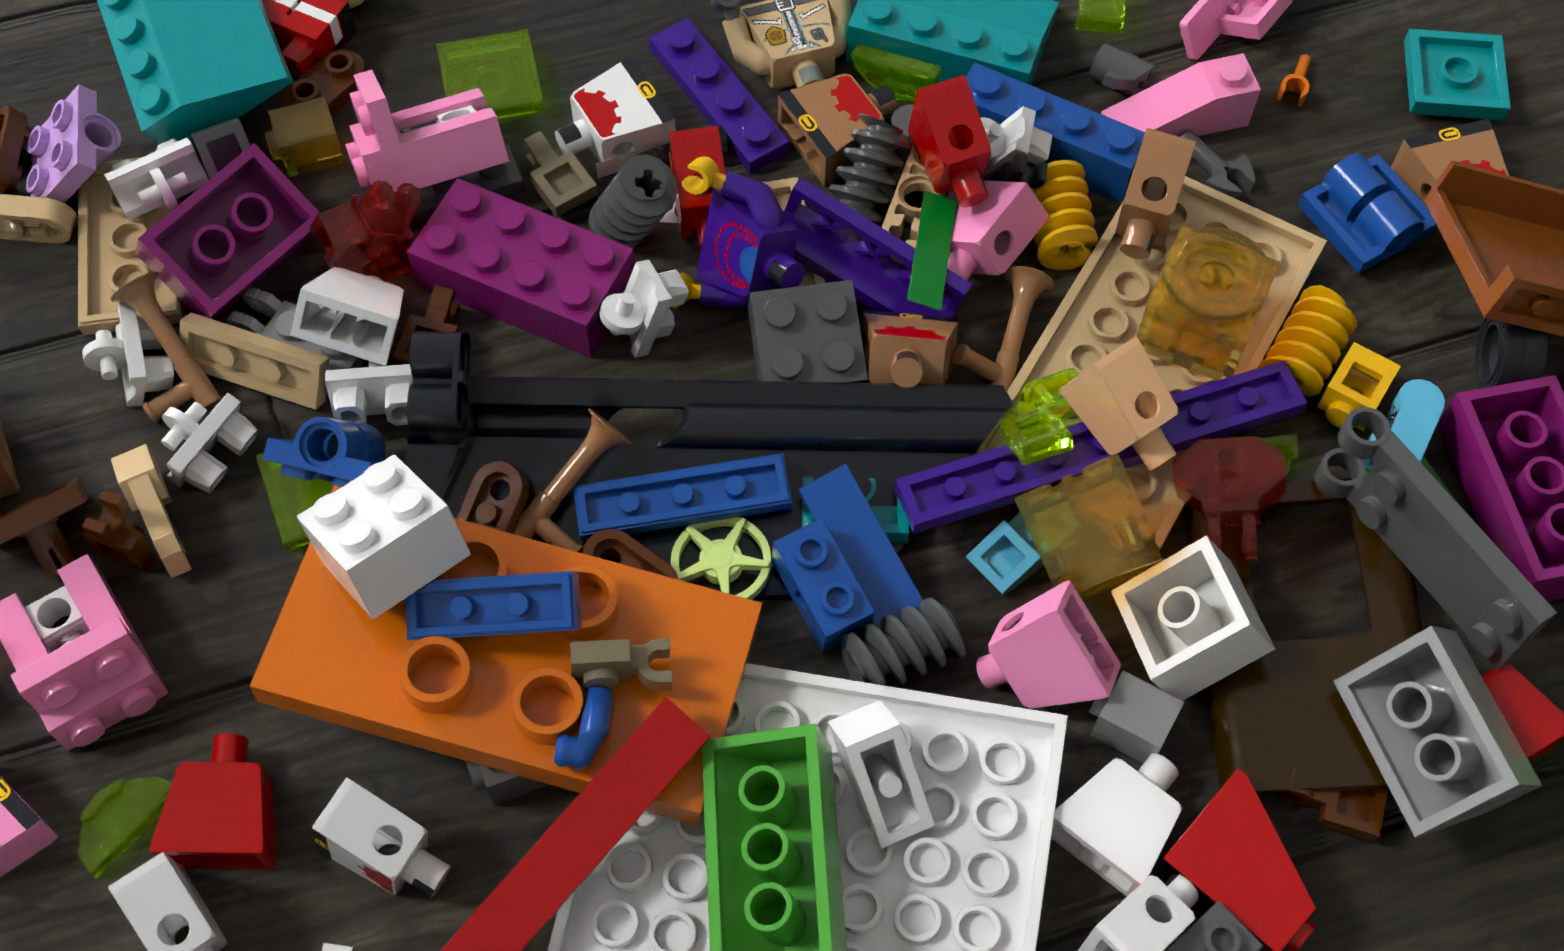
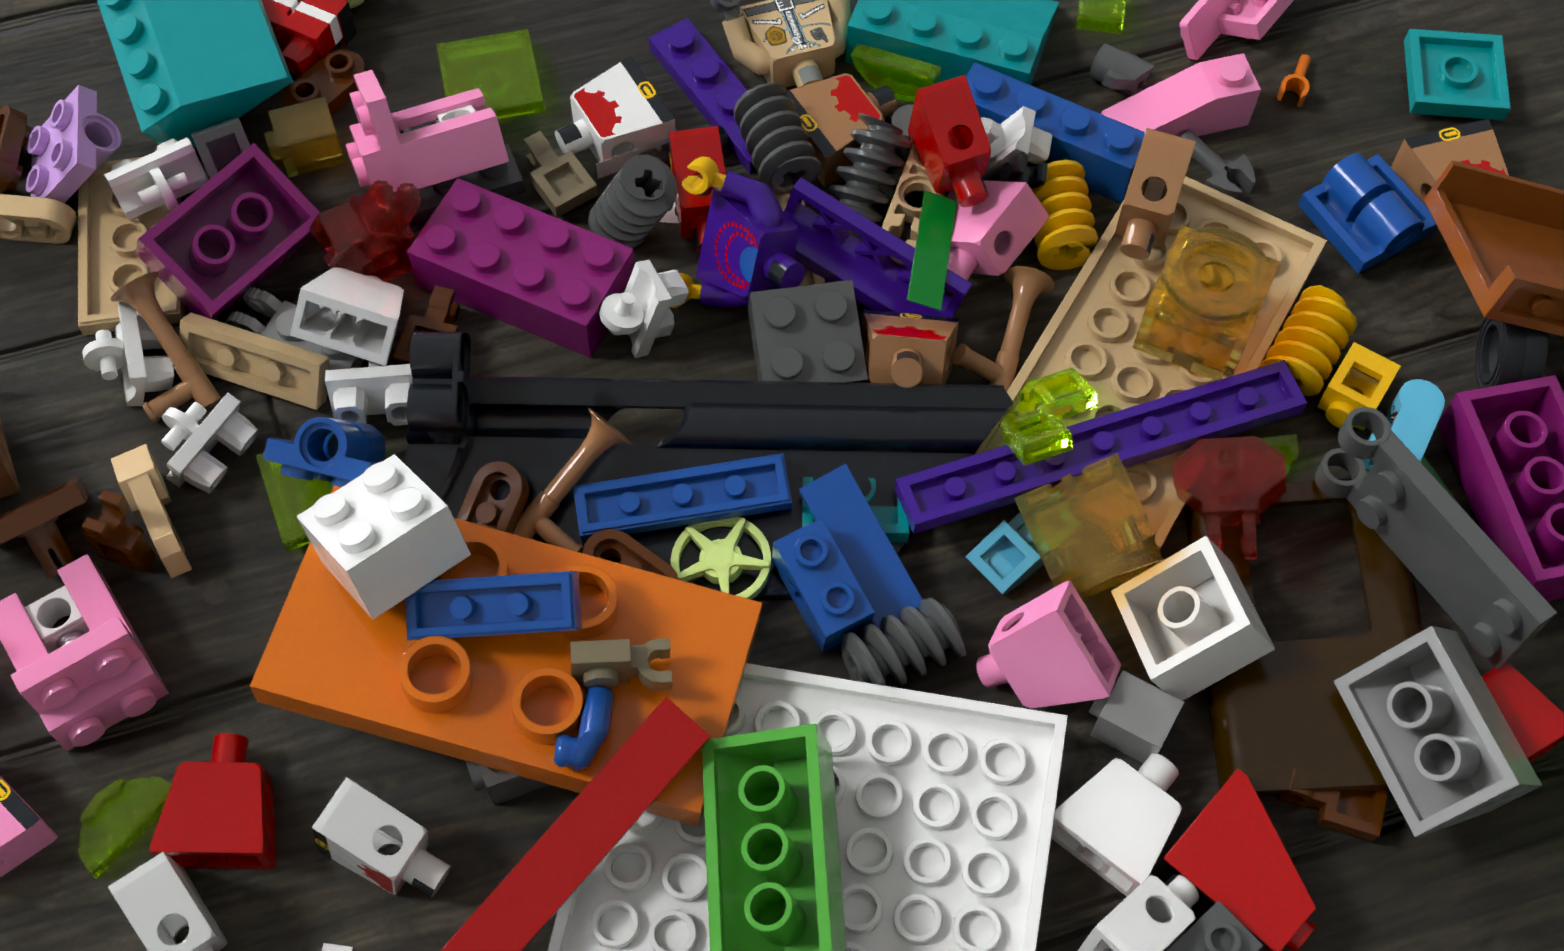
white slope [828,700,935,849] -> none
light nougat torso [1059,336,1178,471] -> none
none -> dark grey piece [733,83,822,193]

